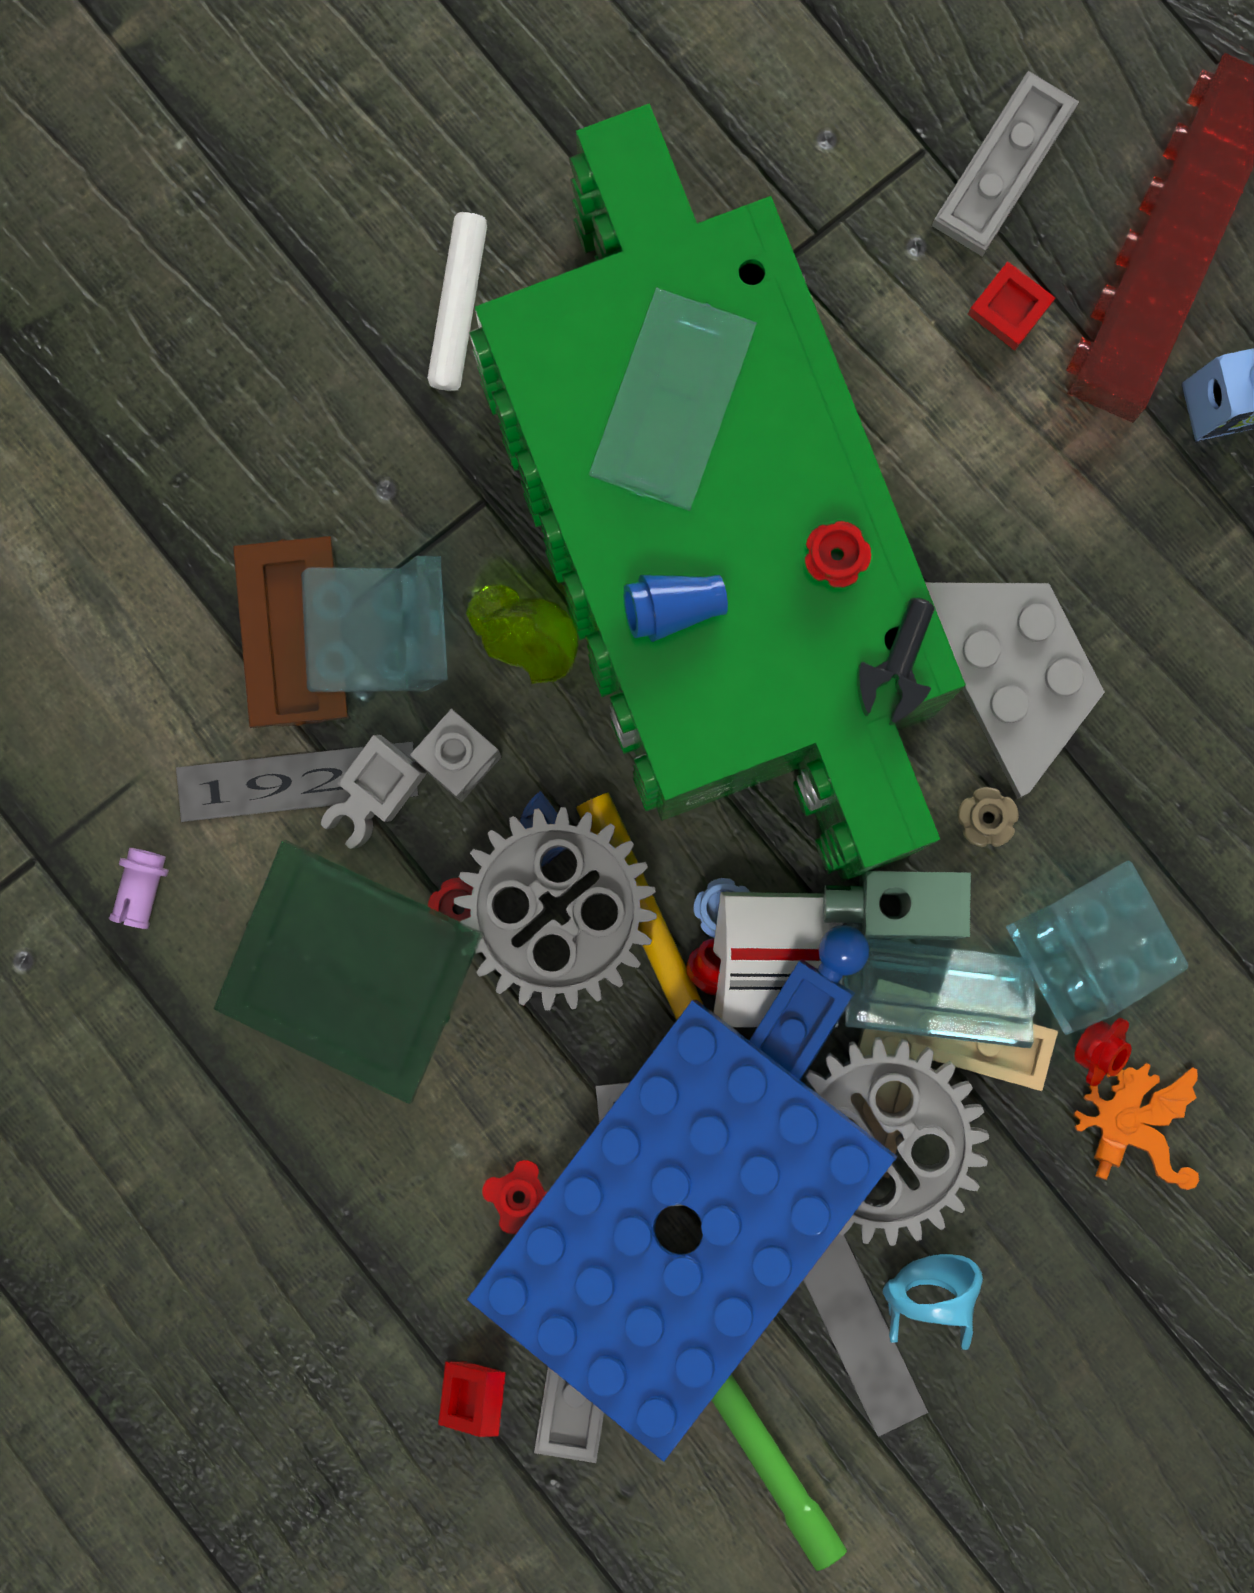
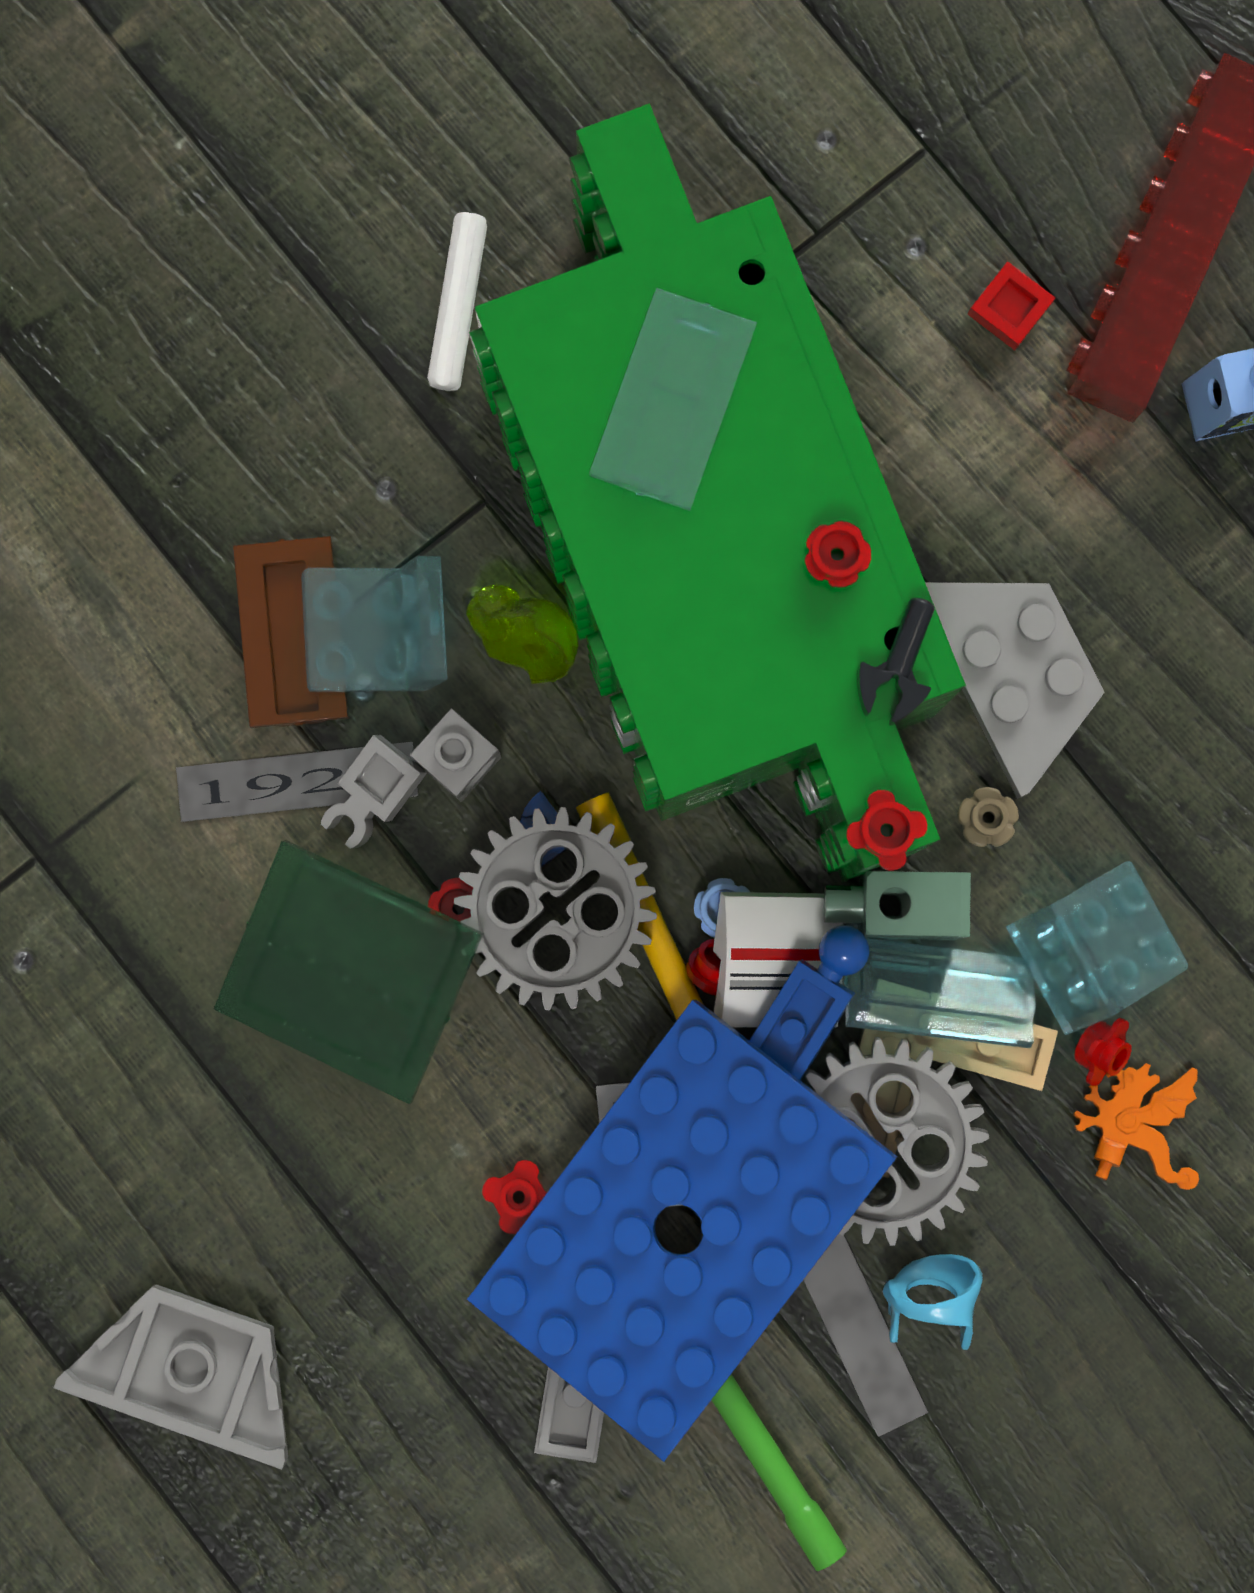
lavender pin [109,848,169,929] -> none
red plate [438,1361,506,1437] -> none
blue cone [623,575,728,642] -> none
light grey tile [932,71,1079,257] -> none
none -> light grey wing [53,1284,288,1470]
none -> red plate [846,790,928,871]

